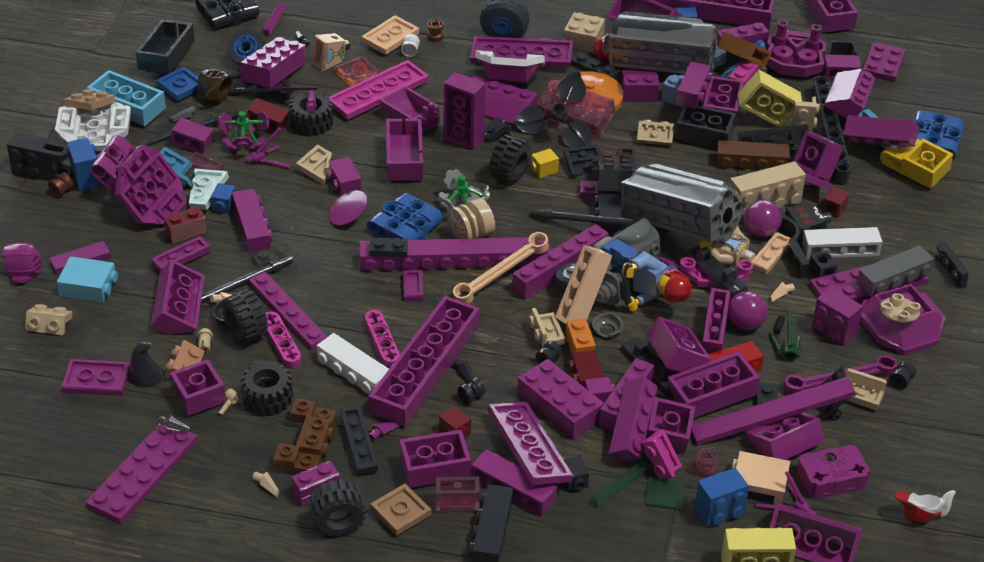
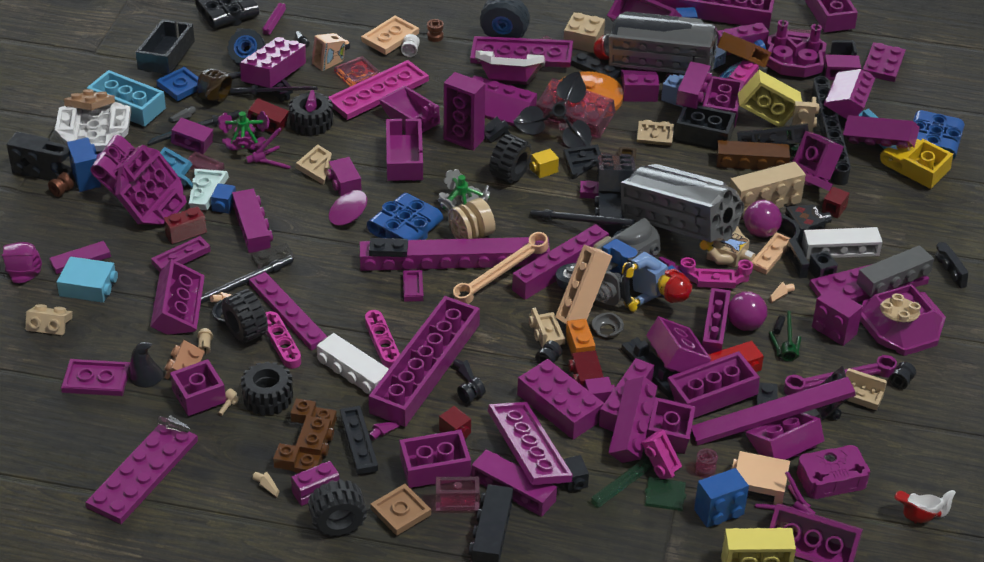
black hinge [684,245,748,298] -> none

